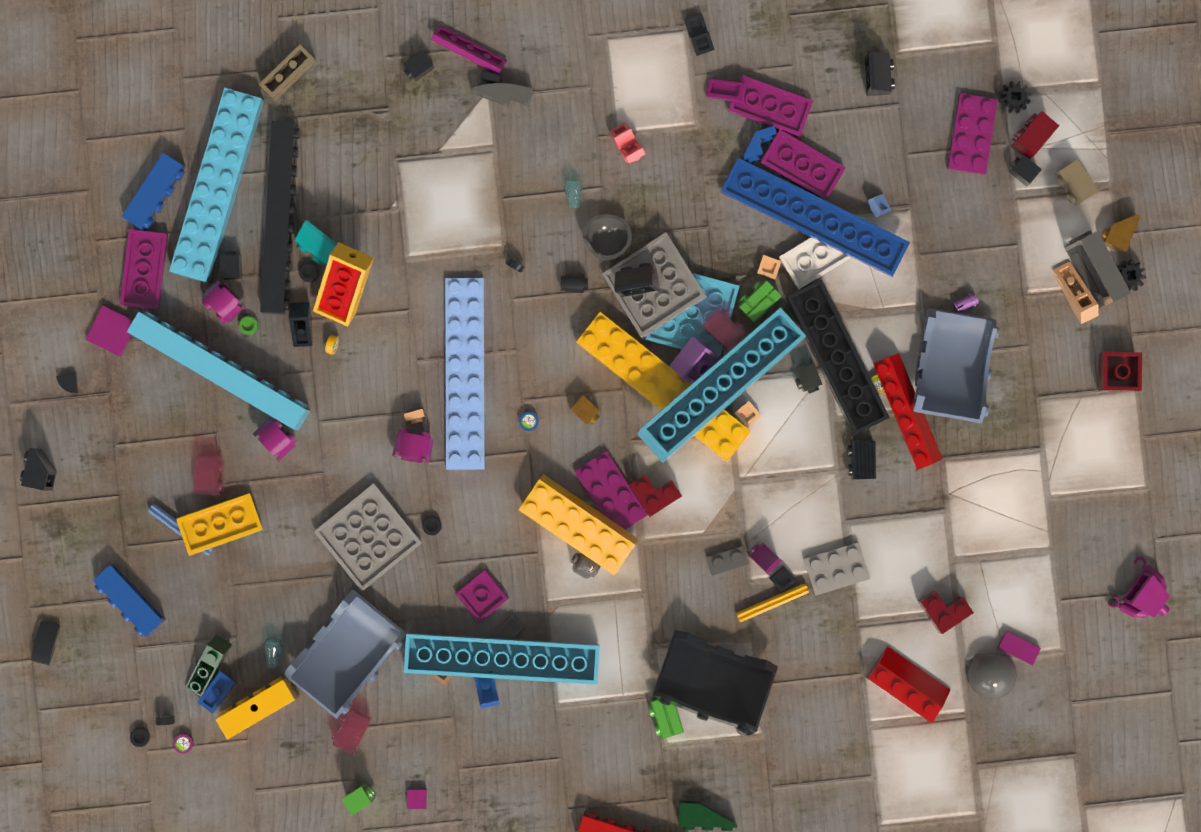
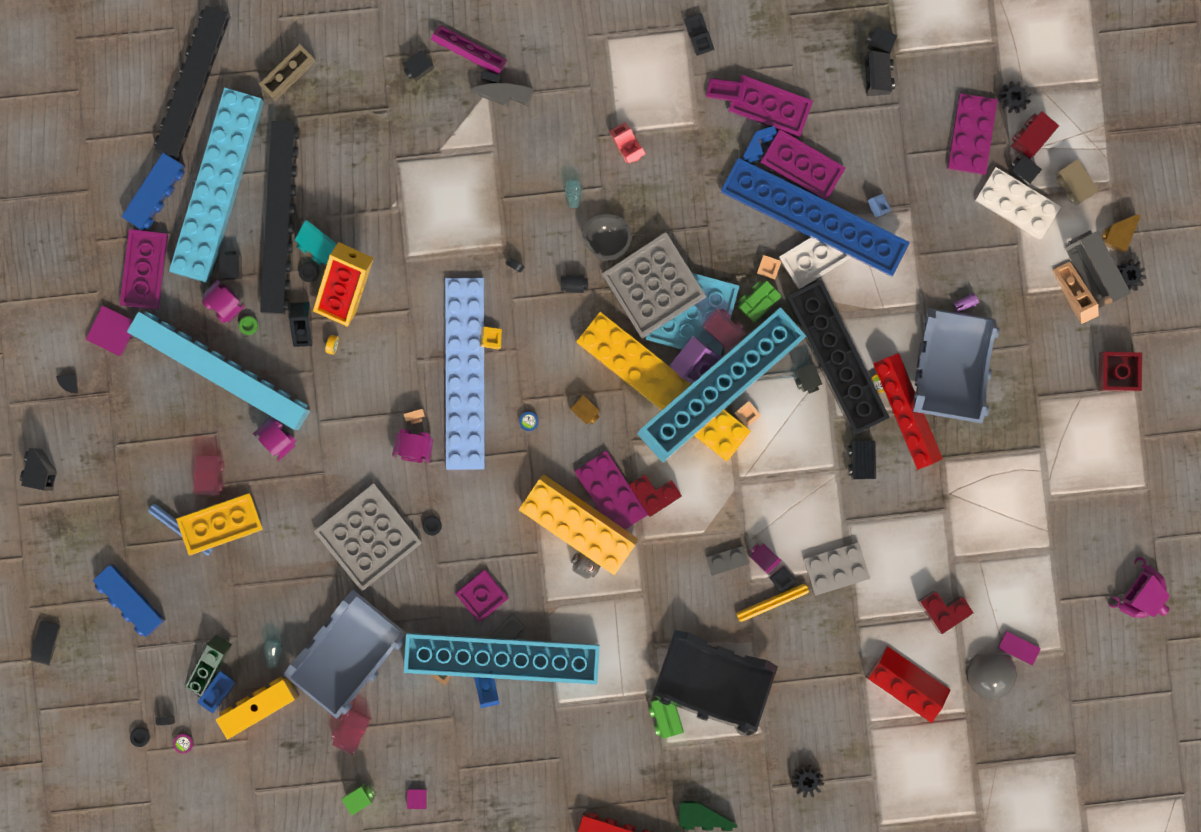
black slope [614,263,660,297] -> none
none -> black brick [154,5,230,160]
none -> yellow plate [480,327,502,349]
none -> black gear [791,764,824,798]
none -> black brick [866,27,897,54]
none -> white plate [975,167,1061,240]

